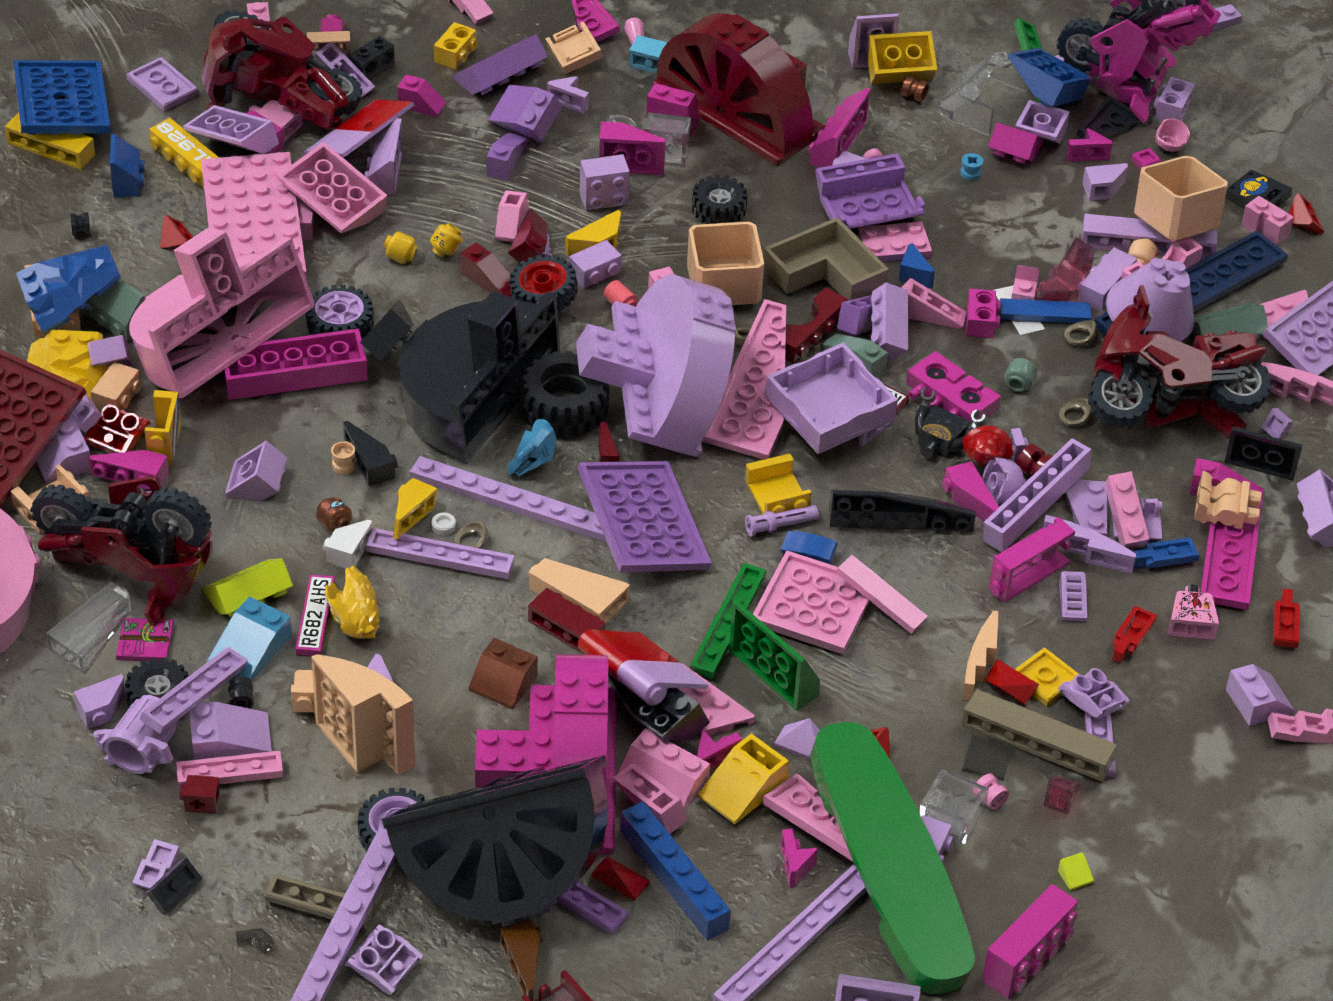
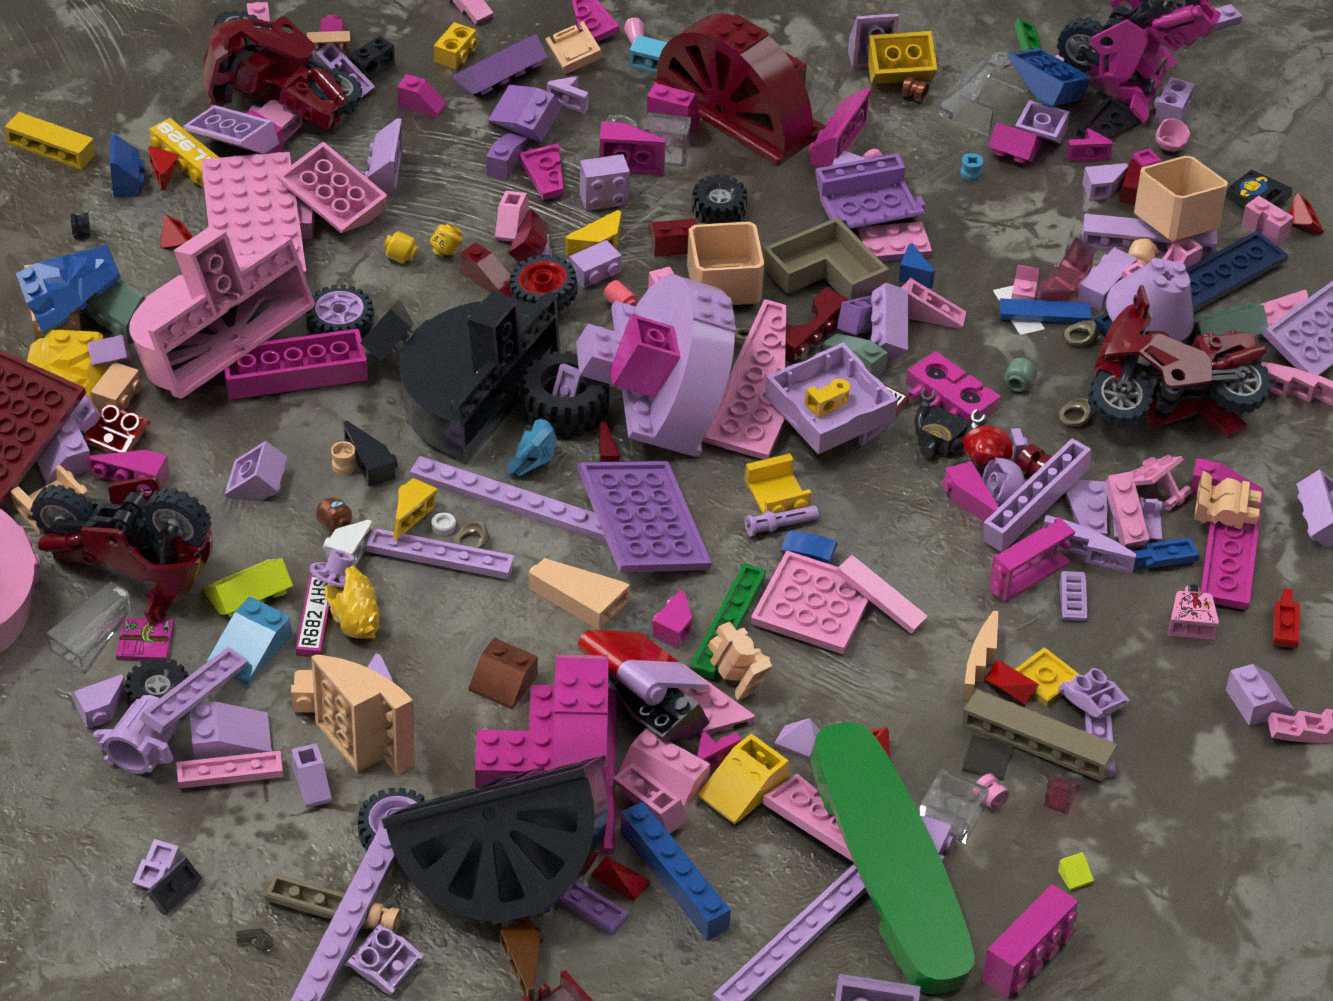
blue plate [14,60,110,135] -> none
lavender tile [126,57,199,112] -> none
yellow panel [145,390,182,466] -> none
dark red brick [180,775,220,814] -> none
black wheel [228,676,254,709] -> none
door [302,100,414,158] -> none
dark red brick [528,588,606,655] -> none
green slope [729,600,820,711] -> none
dark pink slope [781,829,818,888] -> none
black wedge [829,489,976,531] -> none
dark pink brick [966,288,1000,338] -> none
red hinge [1111,606,1158,664] -> none
black slope [1224,427,1303,481] -> none
lavender tile [1261,408,1293,440] -> none
none -> red slope [148,146,179,191]
none -> lavender slope [291,743,332,808]
none -> lavender wheel [310,549,354,588]
none -> light nougat wheel [367,902,402,934]
none -> dark pink wing [518,143,563,200]
none -> lavender plate [552,363,583,398]
none -> dark pink slope [610,314,681,398]
none -> dark red slope [648,219,697,257]
none -> dark pink slope [652,590,692,649]
none -> light nougat hips [707,622,772,701]
none -> yellow leg [804,379,850,418]
none -> dark red slope [1120,159,1142,206]
none -> bright pink plate [1132,455,1192,511]

